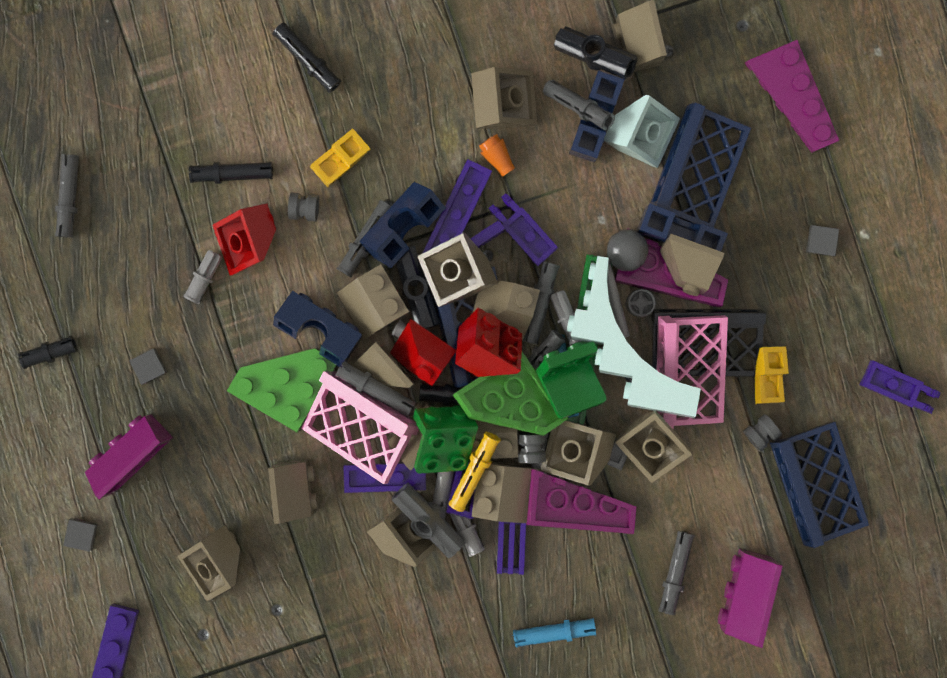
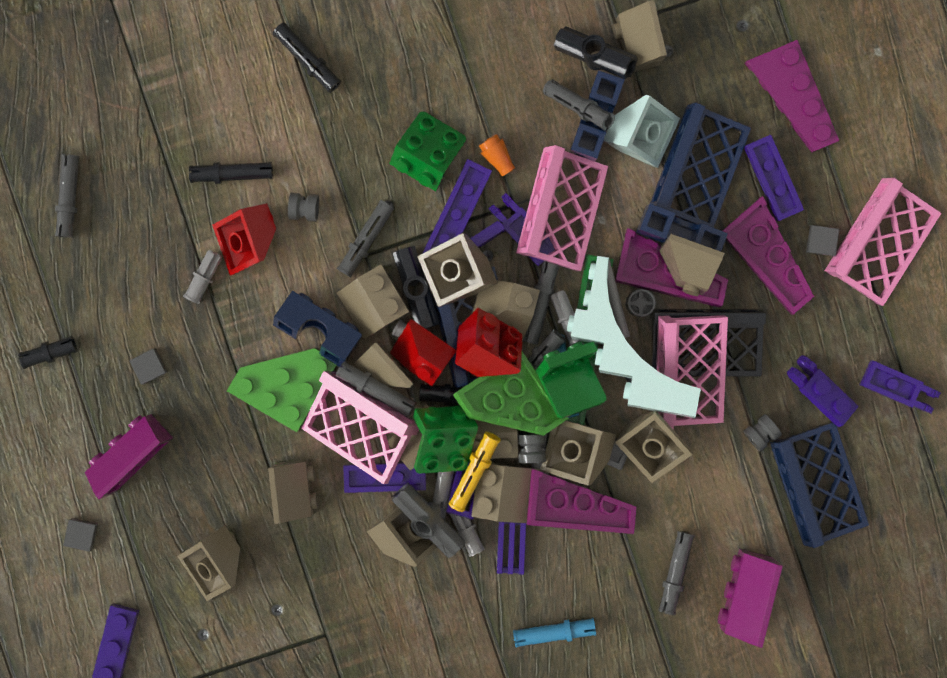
yellow slope [310,128,370,187] -> none
dark blue arch [359,182,446,268] -> none
dark tan slope [471,67,538,129] -> none
dark grey hair [607,229,648,271] -> none
yellow slope [755,347,789,404] -> none
none -> green bracket [389,111,466,192]
none -> bright pink fence [516,145,608,271]
none -> magenta wing [722,196,814,315]
none -> dark purple plate [744,135,804,222]
none -> dark purple hinge [787,355,859,427]
none -> bright pink fence [824,178,941,306]

